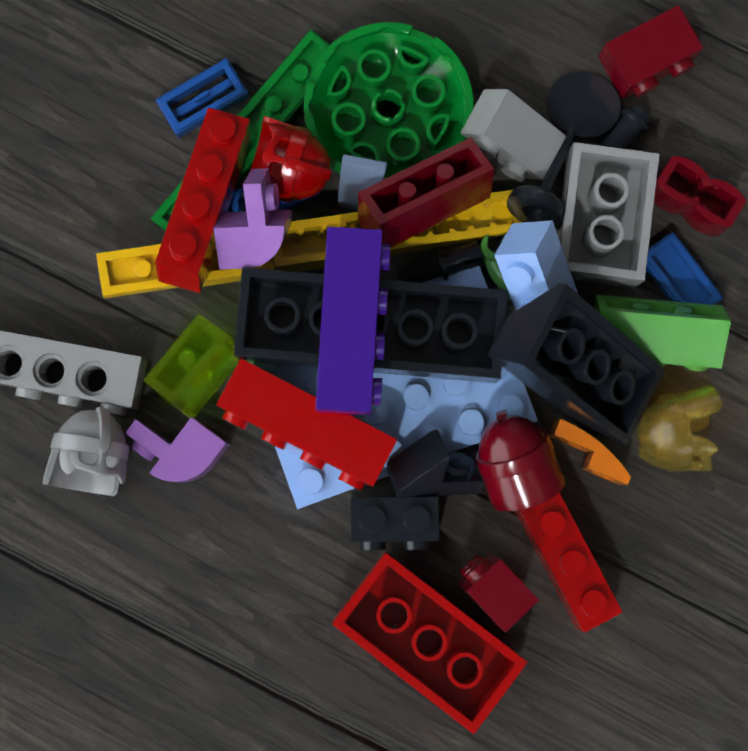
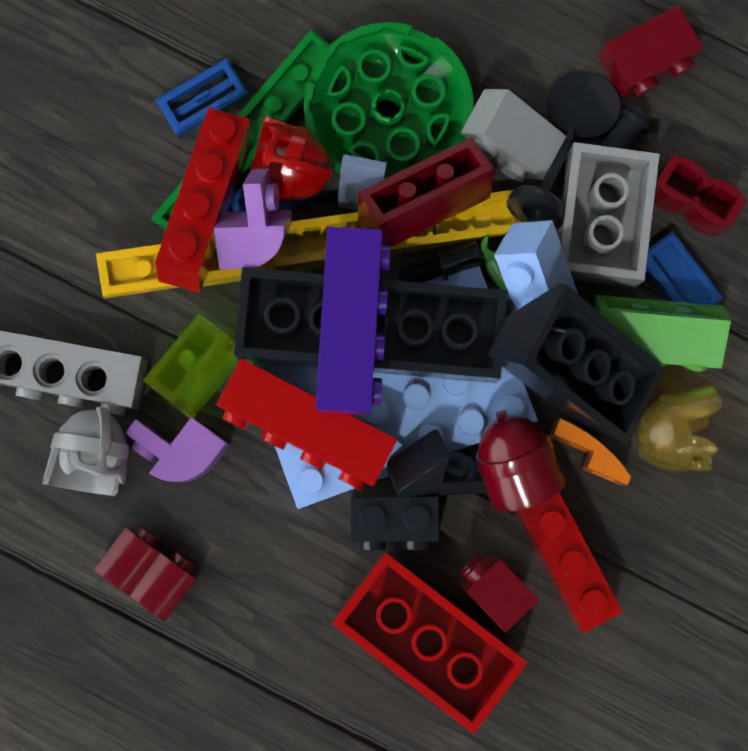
none -> dark red brick [94,525,198,622]

